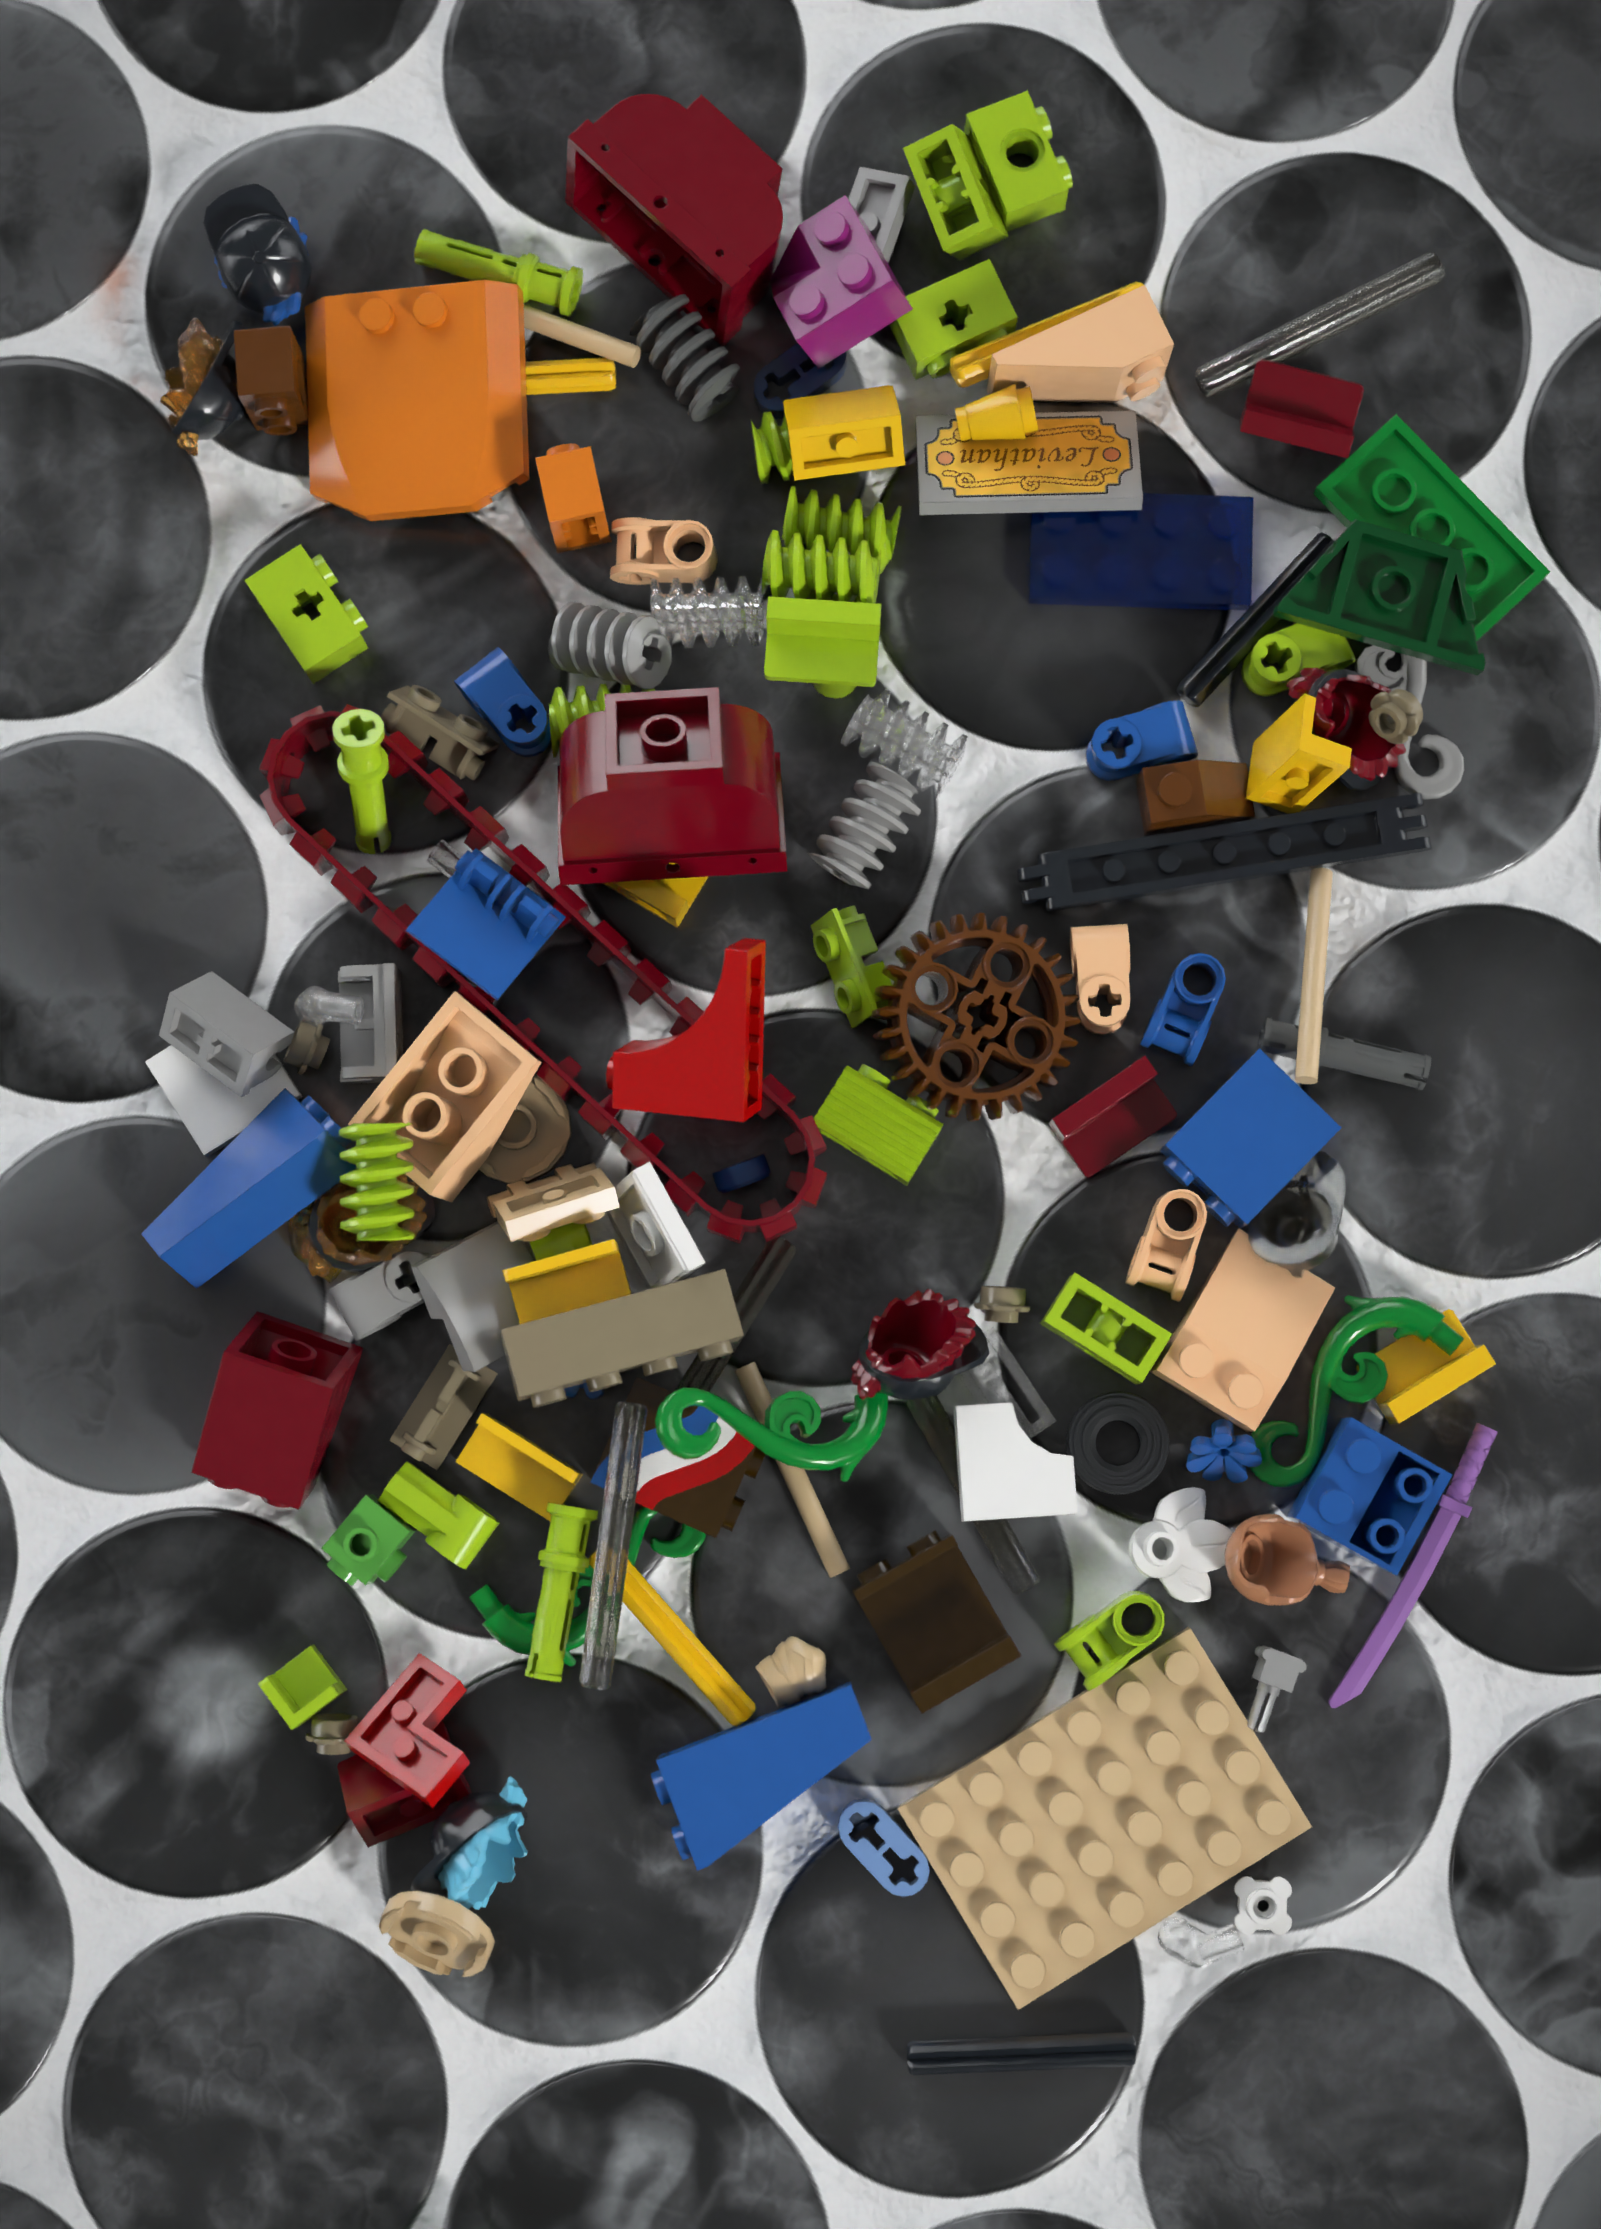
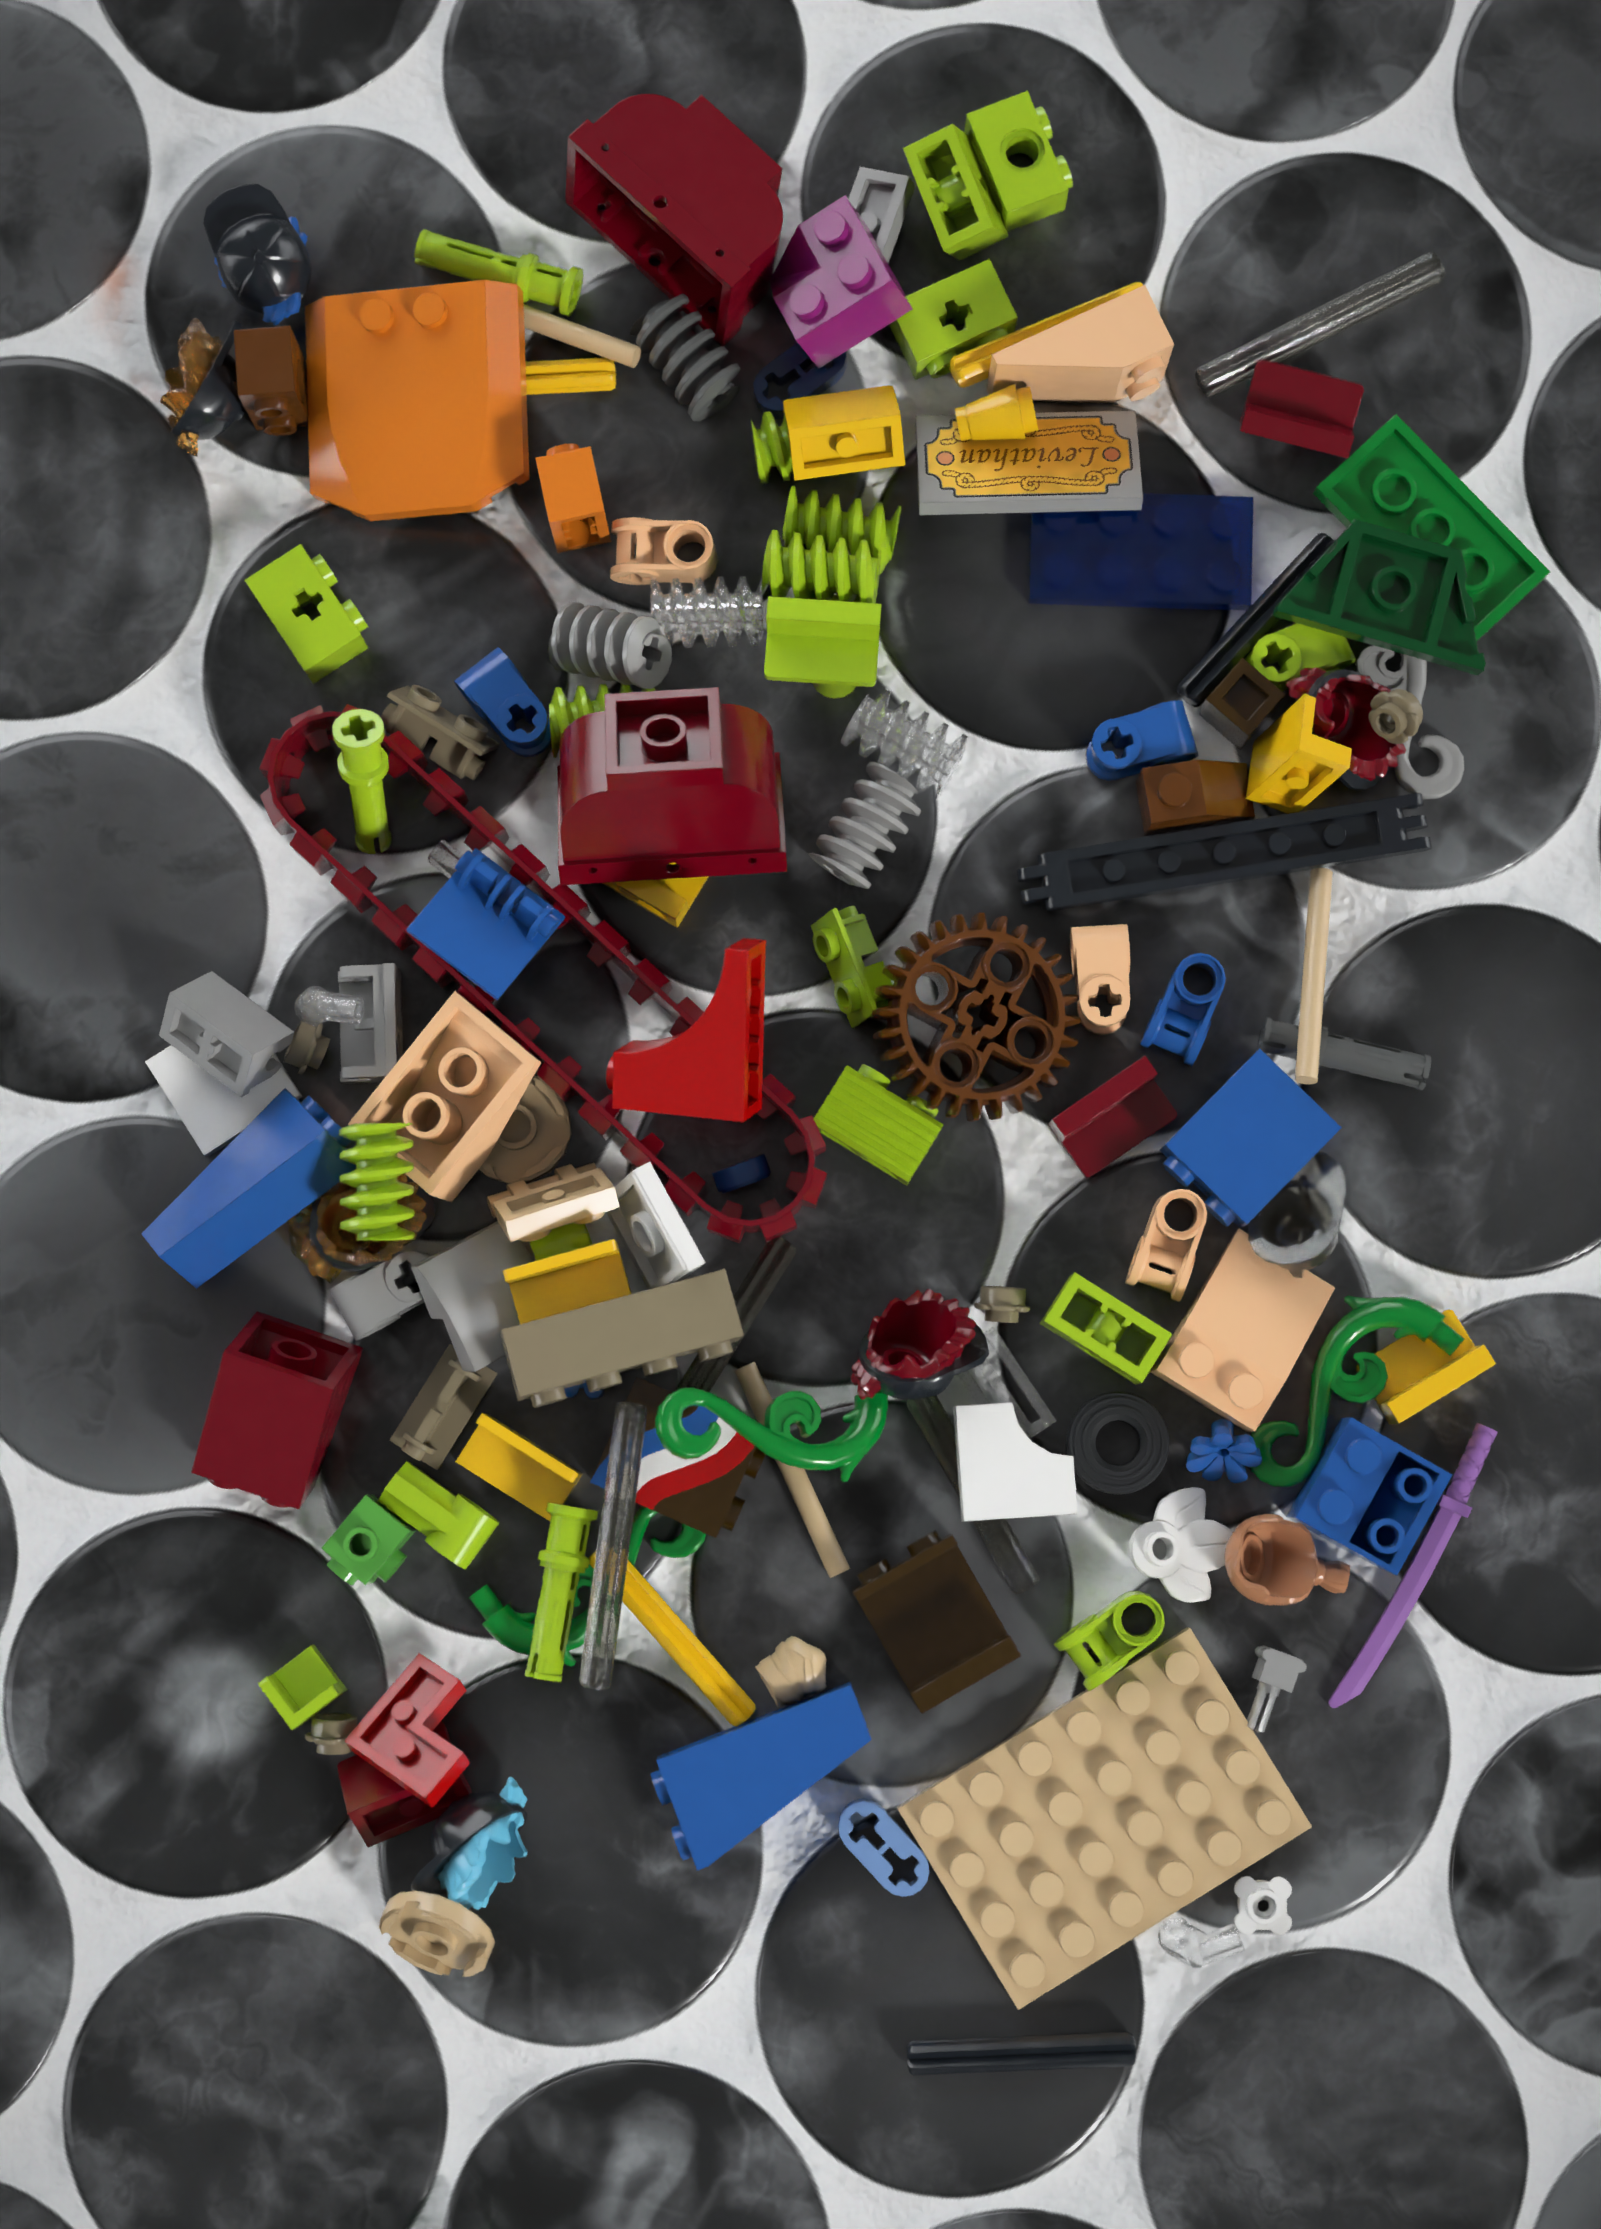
none -> dark brown panel [1199,658,1285,751]

